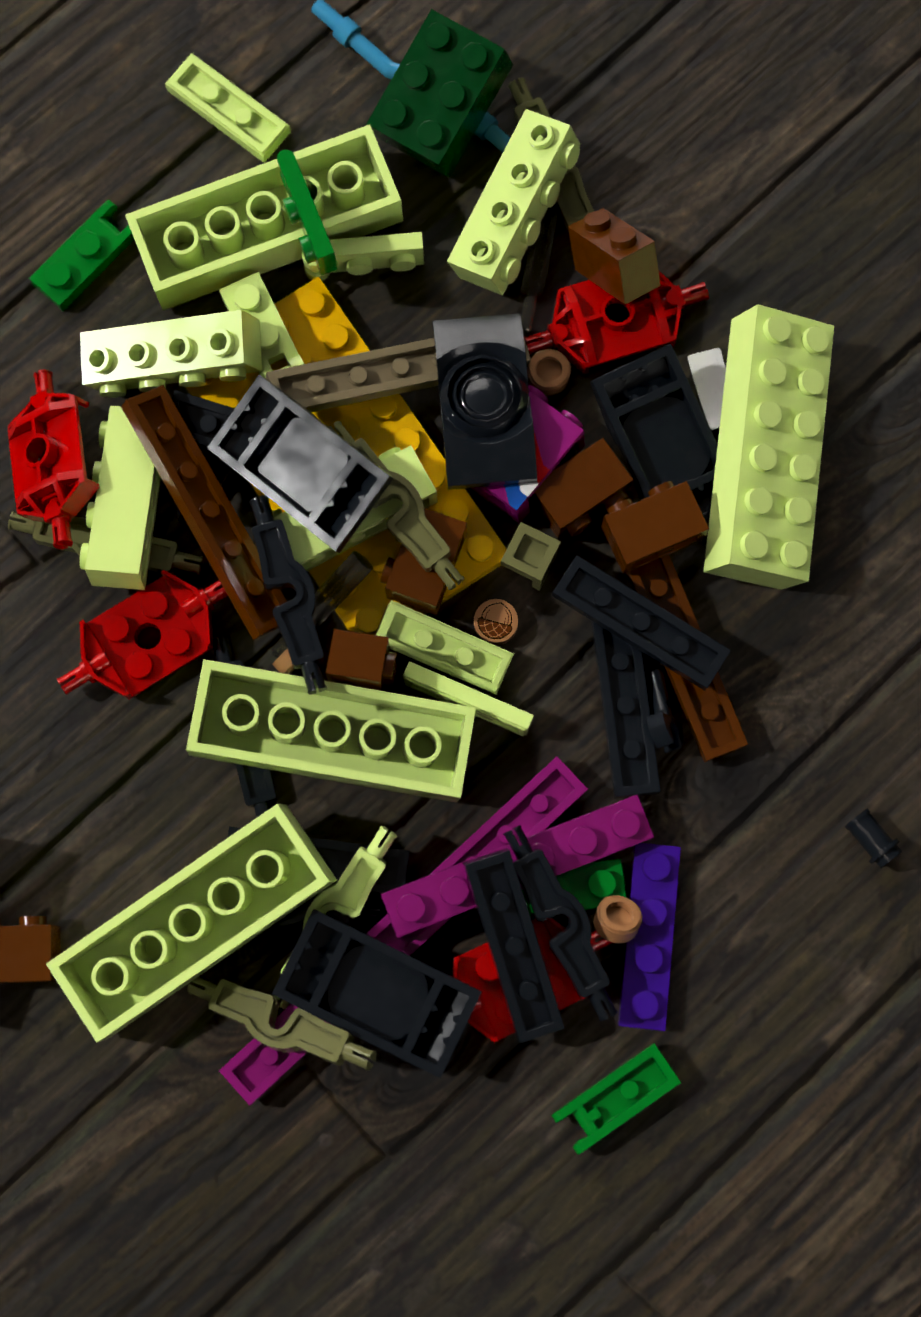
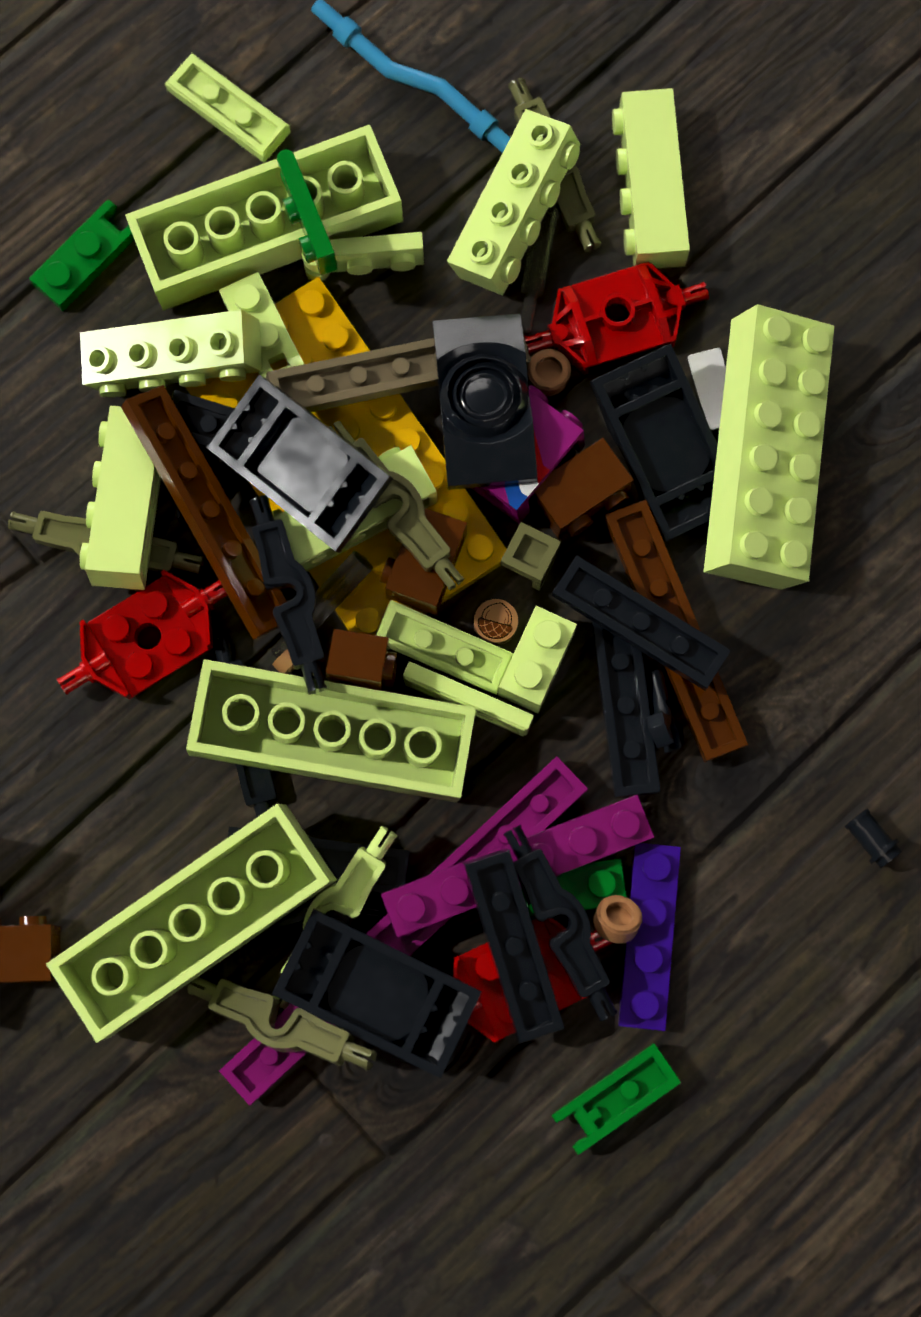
red plate [8,369,100,549] -> none
dark green brick [366,9,513,178] -> none
reddish brown brick [568,208,661,305] -> none
reddish brown brick [601,481,709,574] -> none
none -> yellowish green brick [498,606,577,714]
none -> yellowish green brick [612,88,690,269]

